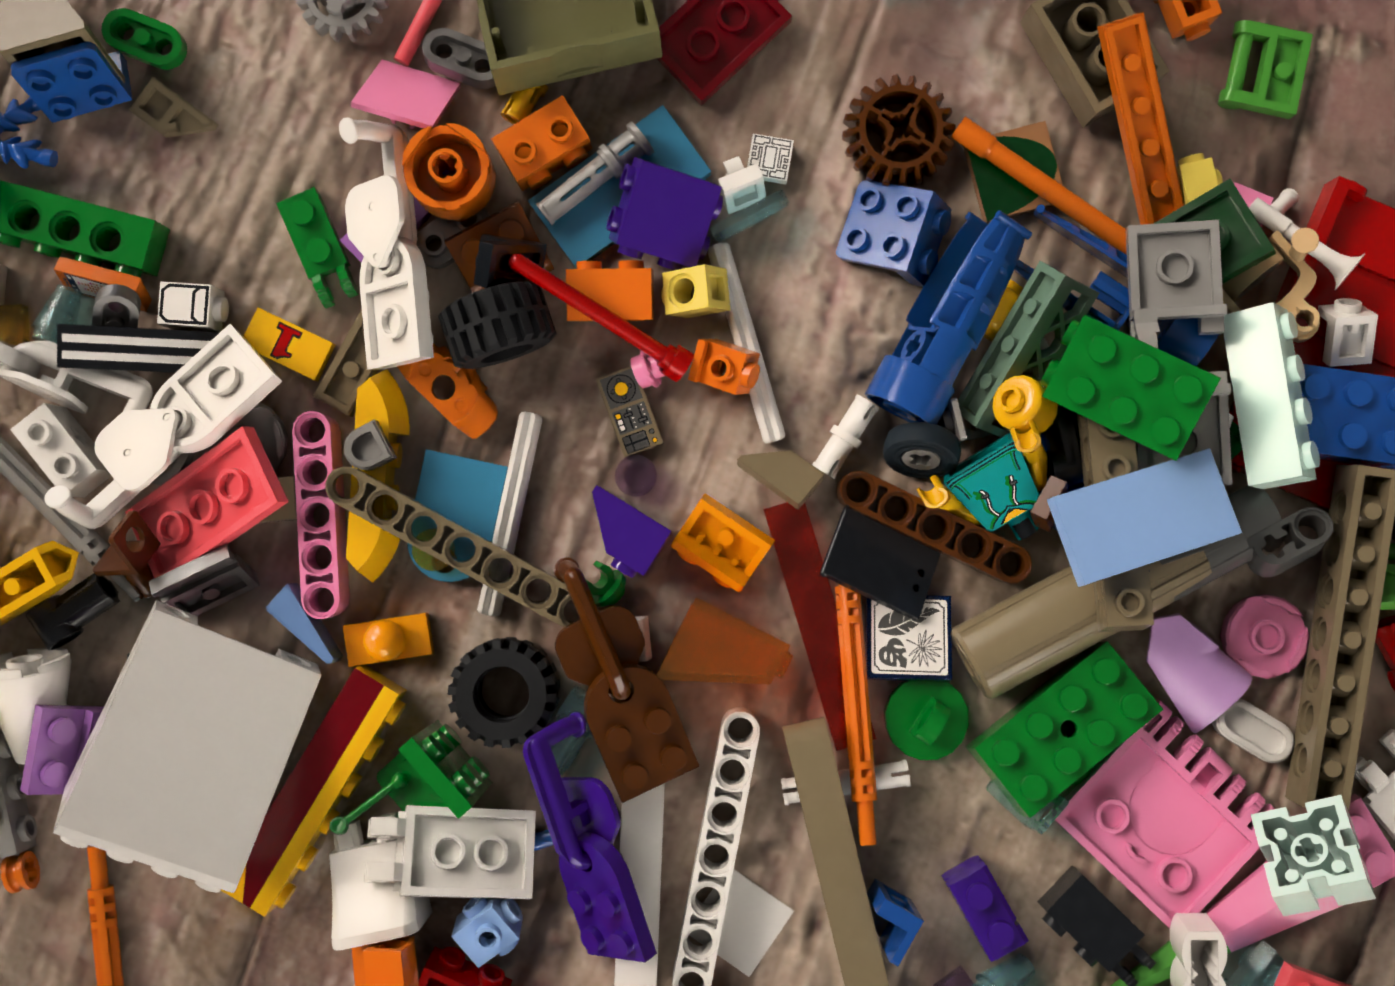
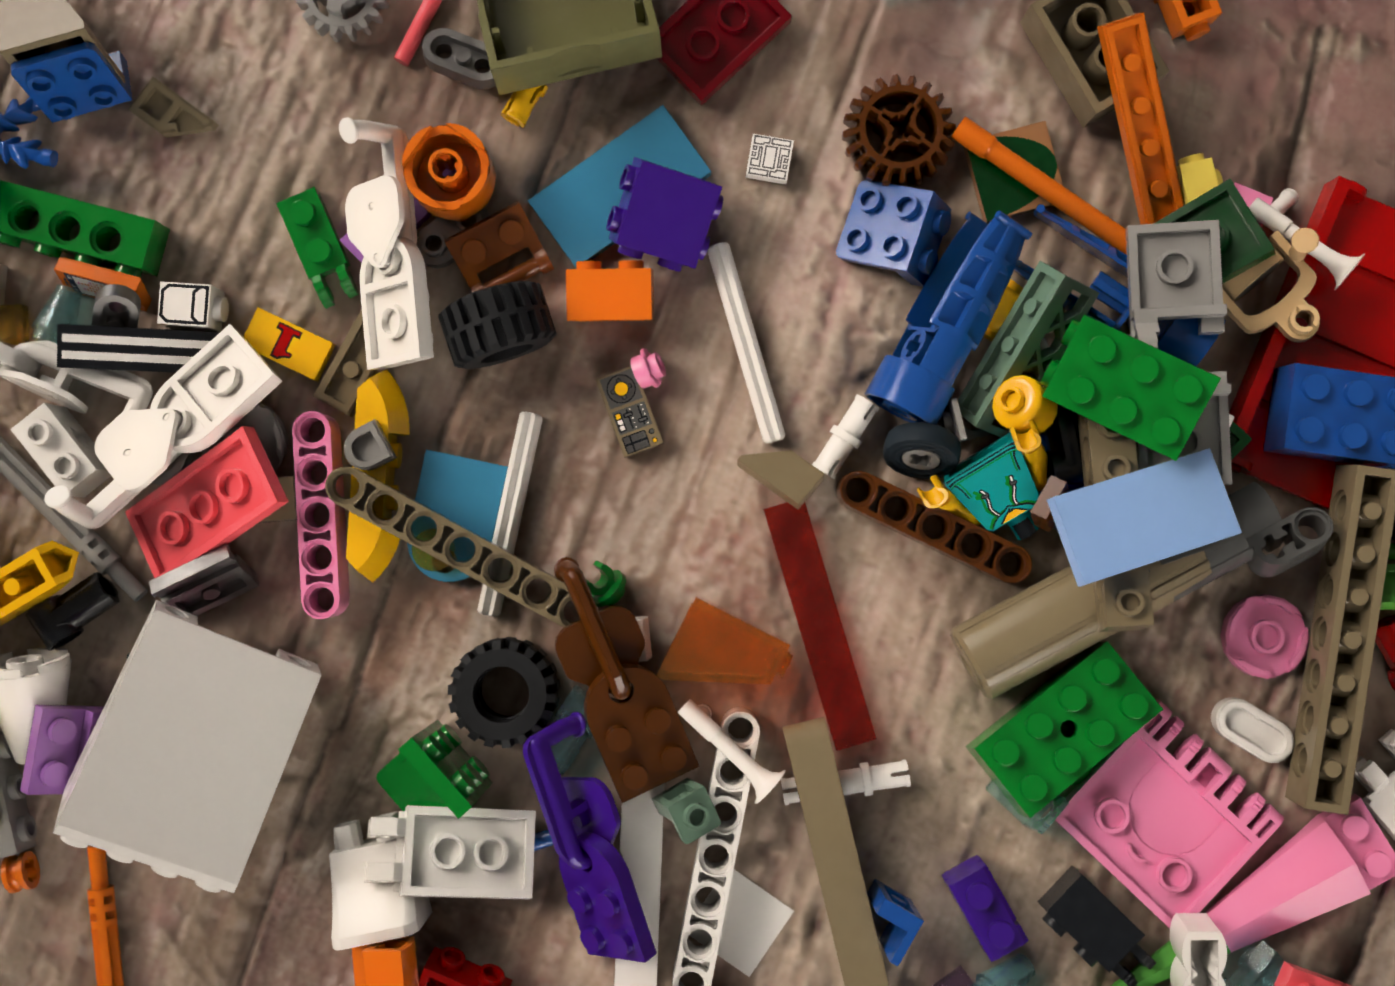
reddish brown bracket [92,511,161,599] -> none
green plate [101,8,187,70] -> none
brick [221,665,407,917] -> none
medium blue slope [266,583,343,664] -> none
green hinge [329,772,408,835] -> none
light orange tile [343,612,434,667] -> none
bright pink piece [351,59,461,129] -> none
orange piece [397,343,498,439] -> none
light blue brick [451,898,523,968] -> none
black slope [474,234,547,288] -> none
orange brick [491,95,592,191] -> none
red piece [509,254,694,382] -> none
light grey pin [535,121,654,225] -> none
dark purple slope [592,485,672,578] -> none
plate [615,455,657,497] -> none
light yellow brick [661,264,730,318] -> none
light orange bracket [670,493,775,592] -> none
orange brick [688,339,760,395] -> none
clear light blue tile [709,189,790,243] -> none
white tile [718,156,767,215] -> none
black container [819,506,941,621] -> none
orange axle [835,584,878,846] -> none
tile [865,595,952,682] -> none
green tile [884,676,969,760] -> none
lavender panel [1146,613,1252,733] -> none
bright green plate [1218,20,1313,119] -> none
light aqua brick [1223,302,1320,489] -> none
light aqua brick [1251,795,1376,917] -> none
white bracket [1318,298,1378,367] -> none
none -> sand green bracket [651,778,721,844]
none -> white piece [677,699,786,804]

